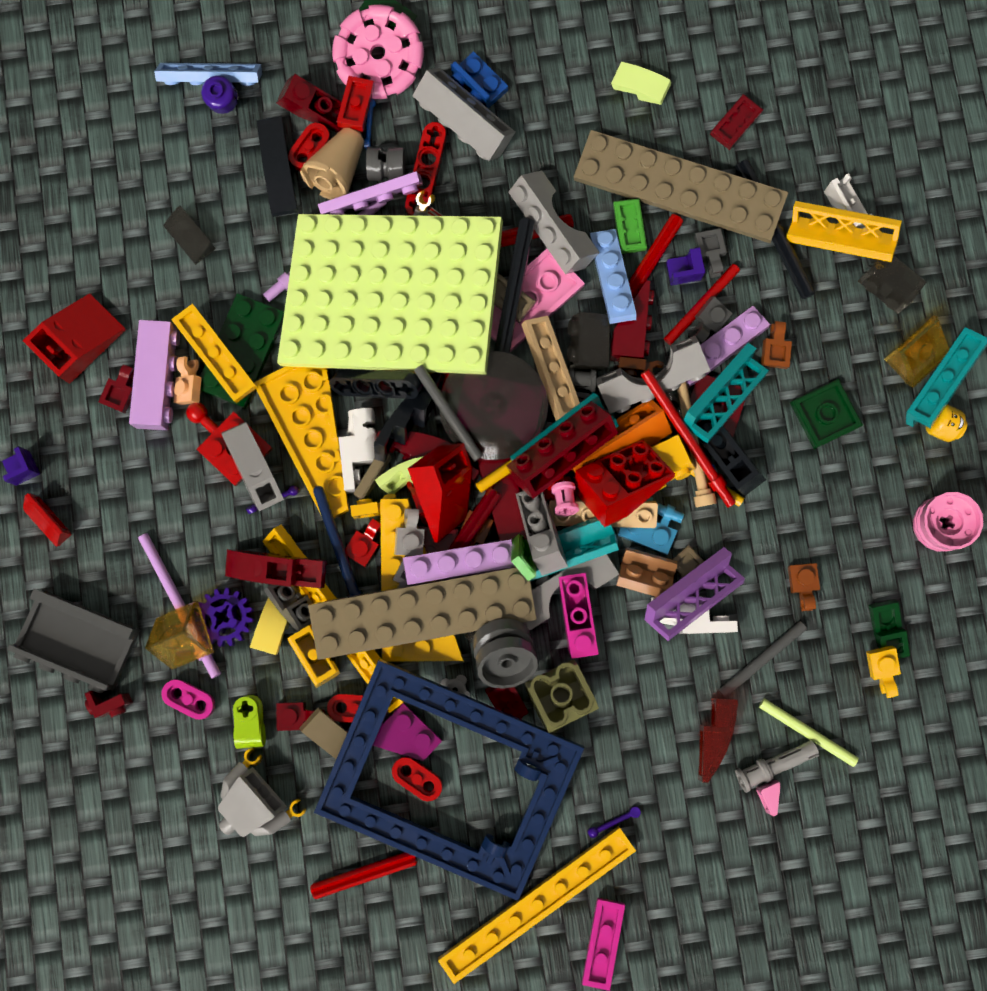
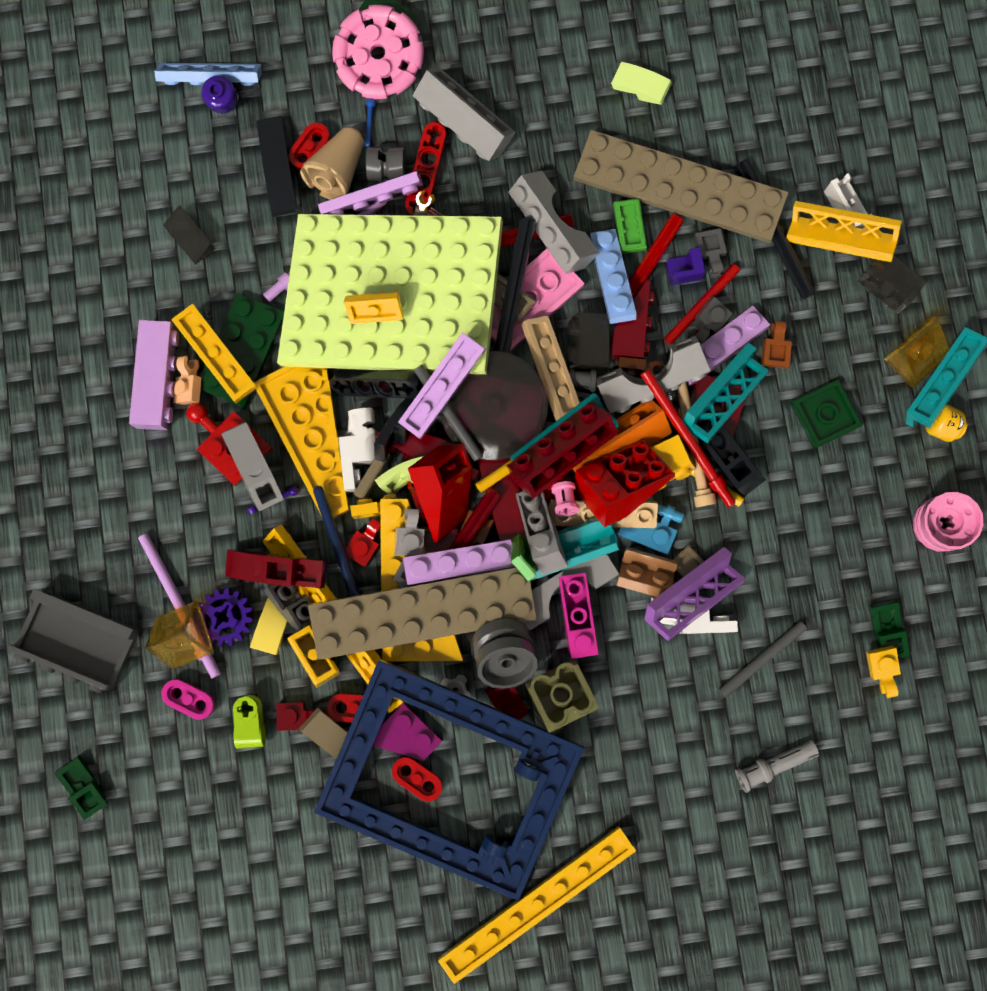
dark purple panel [2,446,40,486] -> none
red slope [22,293,126,384] -> none
red slope [23,493,72,547] -> none
dark red bracket [85,691,133,718] -> none
dark red plate [98,364,134,413] -> none
light grey torso [218,748,306,837] -> none
dark red slope [276,74,343,132] -> none
red axle [310,852,417,899] -> none
red plate [337,76,374,132] -> none
blue bracket [451,51,508,108] -> none
dark pink plate [582,897,625,991] -> none
dark purple hinge [588,806,641,838] -> none
clear red slope [698,698,738,783] -> none
dark red plate [710,94,763,150] -> none
bright pink slope [756,780,780,816] -> none
yellowish green bar [759,698,859,767] -> none
dark orange plate [788,563,820,611] -> none
none -> dark green slope [54,755,108,820]
none -> yellow plate [344,290,404,324]
none -> lavender plate [398,332,486,439]

